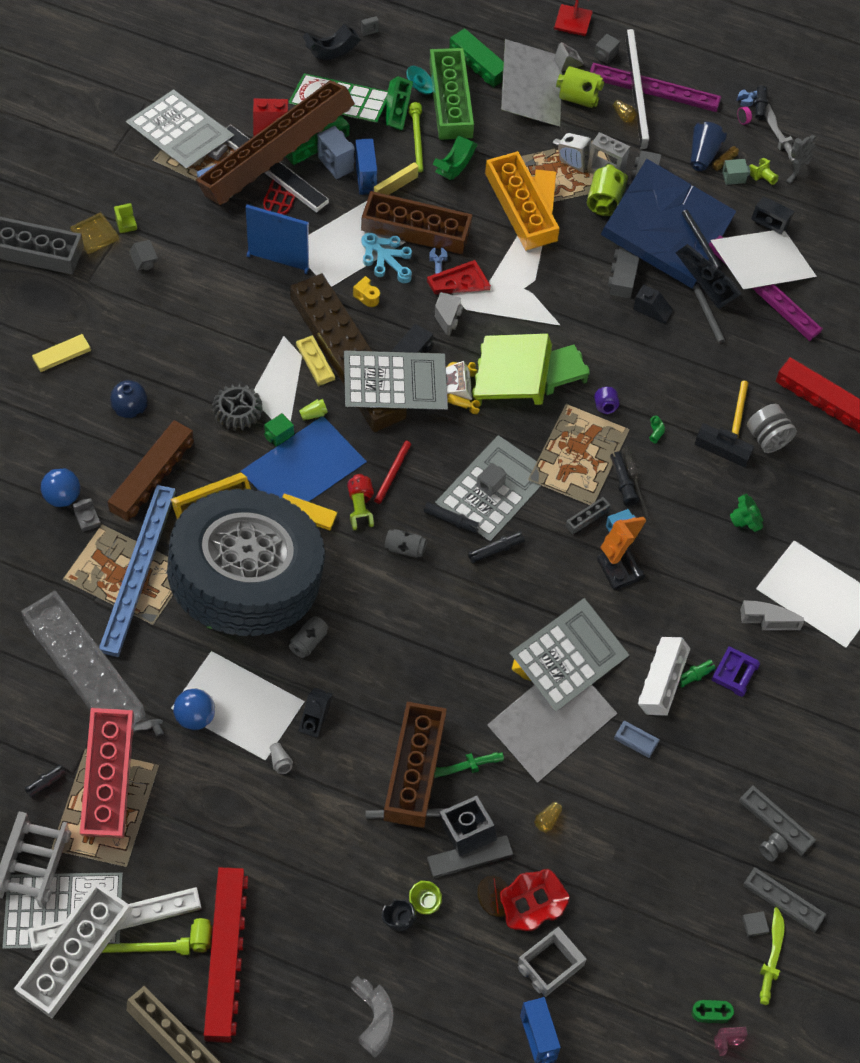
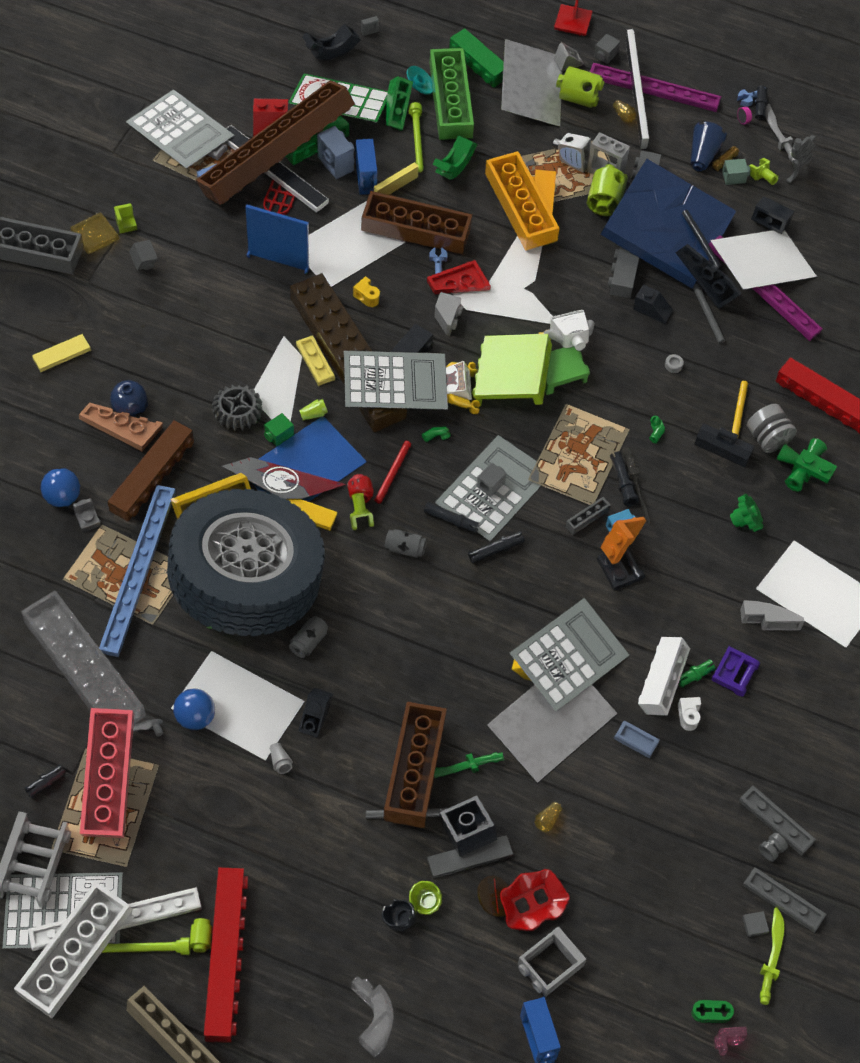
medium azure plant [361,233,412,283] -> none
dark purple head [594,387,620,414] -> none
none -> nougat wing [79,403,163,451]
none -> sticker [222,457,347,499]
none -> green arm [422,427,451,442]
none -> white torso [539,310,595,351]
none -> light grey tile [665,354,684,373]
none -> white leg [678,697,701,731]
none -> green brick [777,438,837,491]

